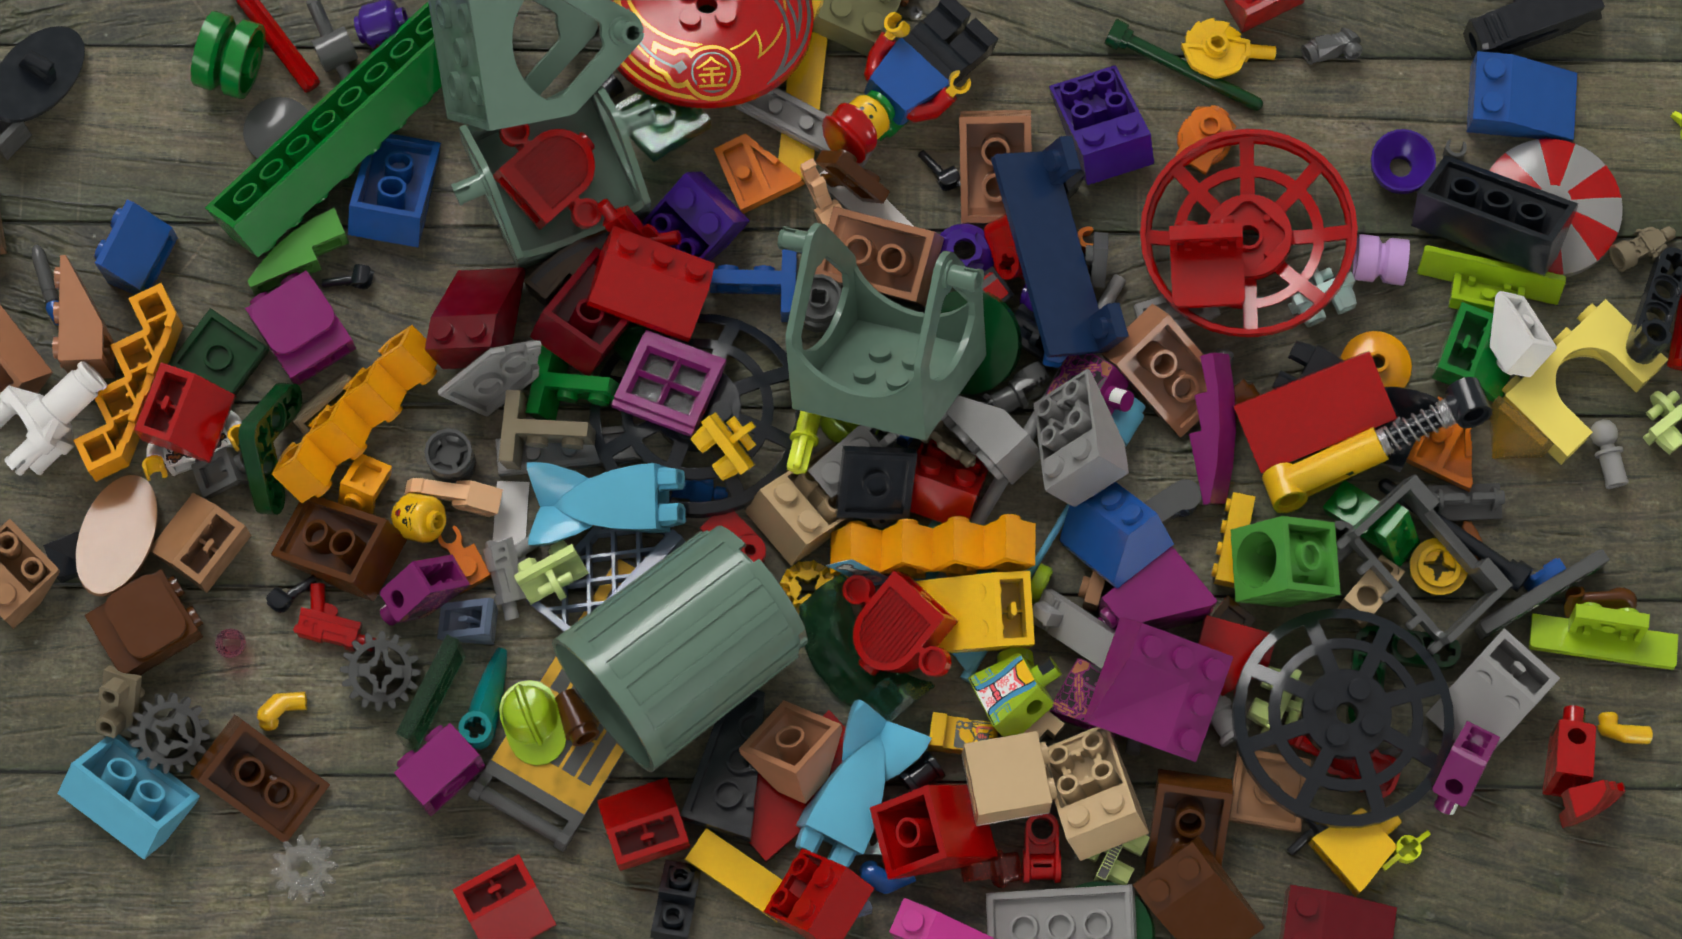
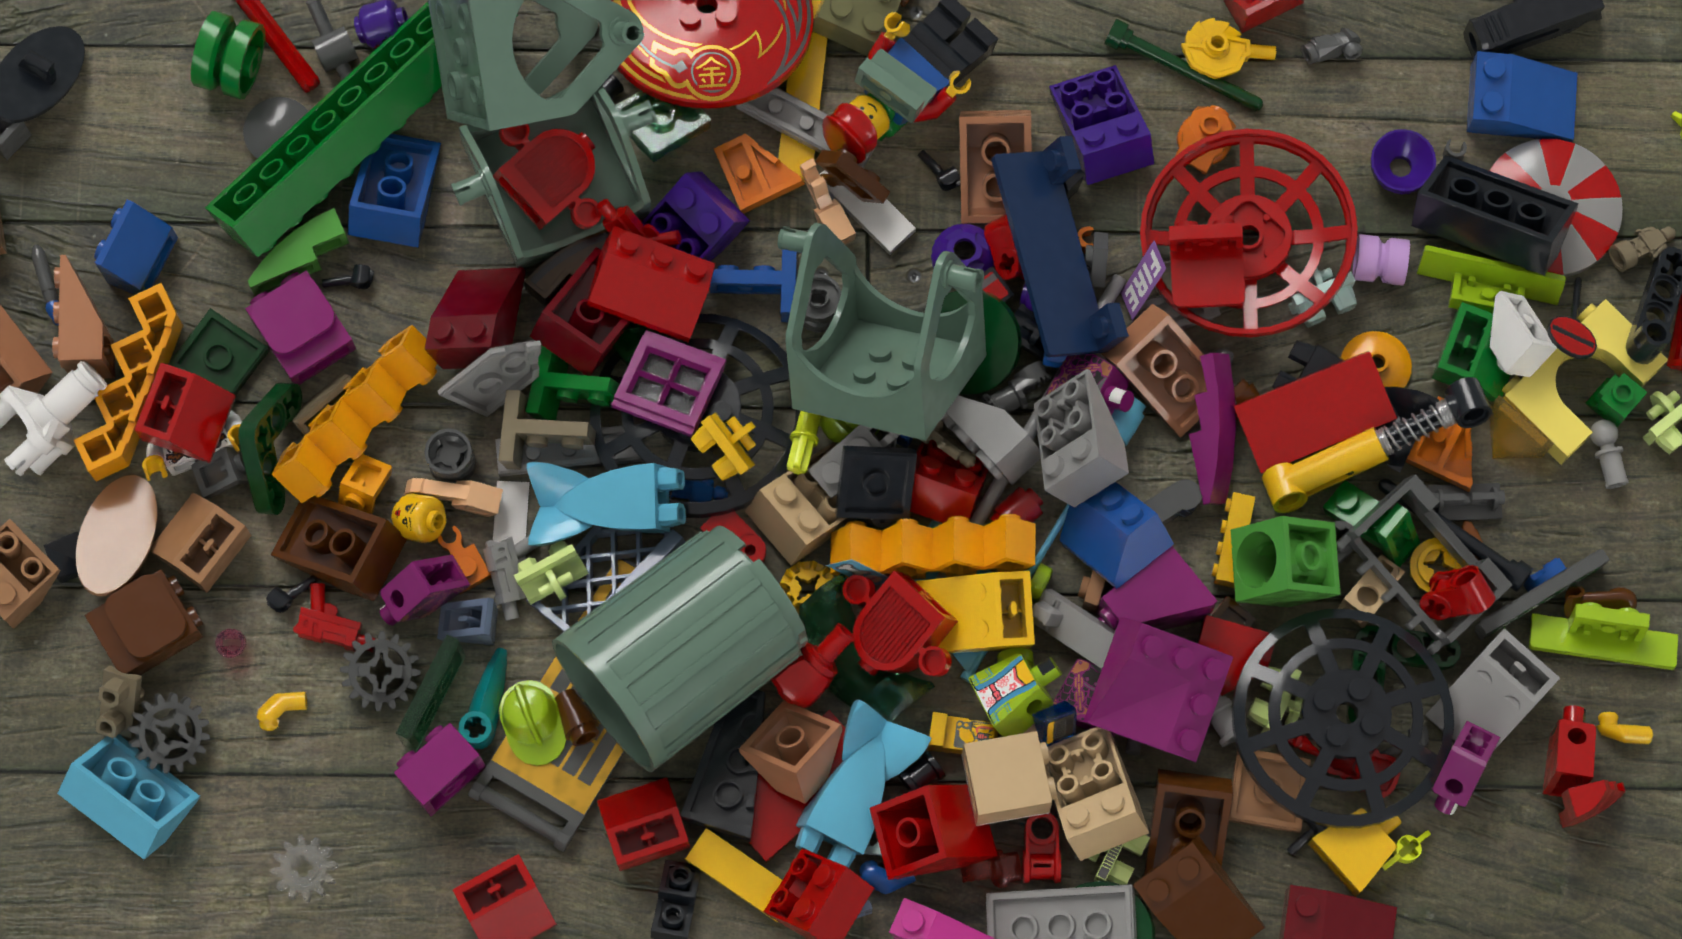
reddish brown slope [190,714,330,844] -> none
nougat slope [815,206,944,307] -> none
none -> red piece [771,623,855,709]
none -> sand green panel [854,49,937,124]
none -> red brick [989,487,1044,523]
none -> clear blue slope [1033,701,1077,747]
none -> medium lavender sticker [1121,241,1166,321]
none -> red piece [1419,565,1496,620]
none -> piece [1547,277,1597,359]
none -> green window [1585,372,1647,428]

